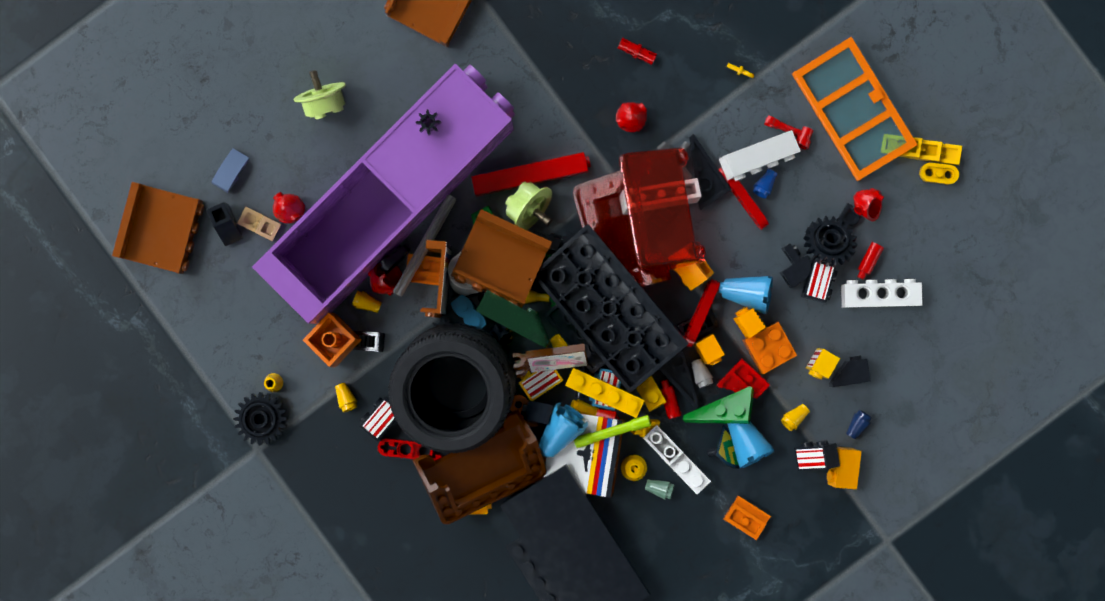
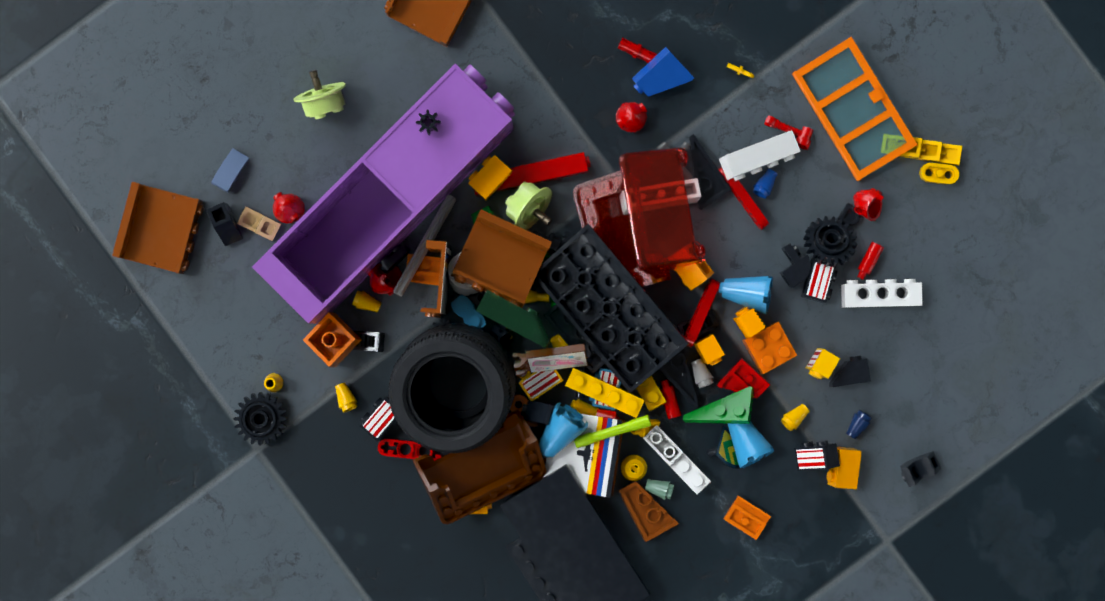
none -> light orange brick [468,155,512,201]
none -> dark orange wing [618,481,679,542]
none -> blue slope [632,47,694,97]
none -> black brick [900,451,941,487]

